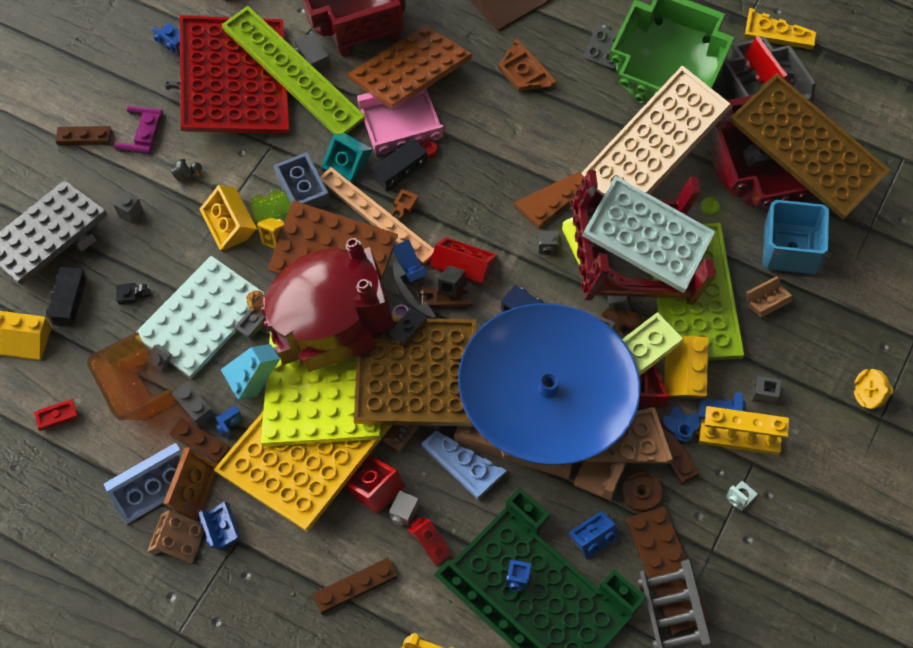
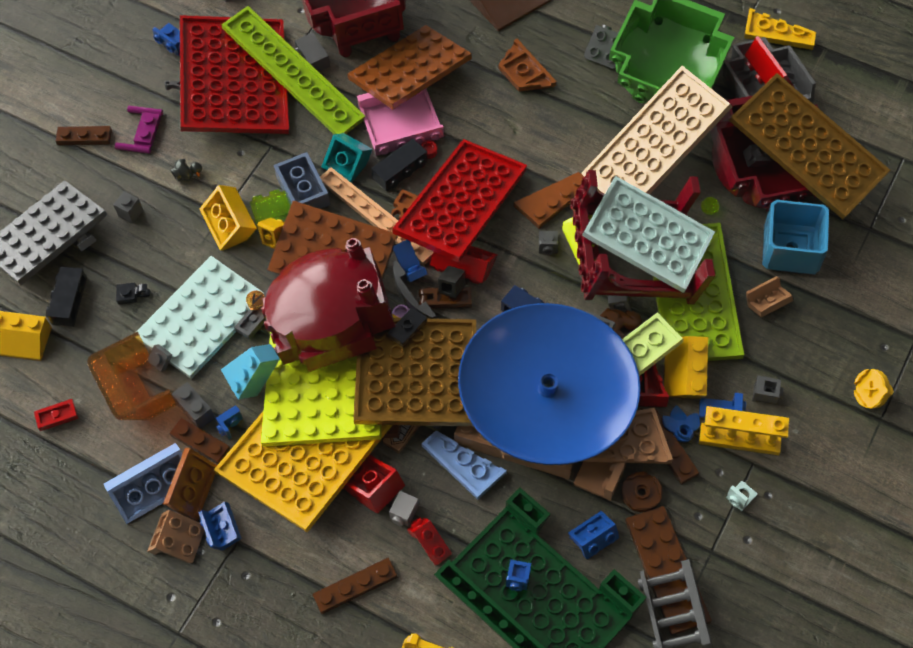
none -> red plate [392,139,527,262]

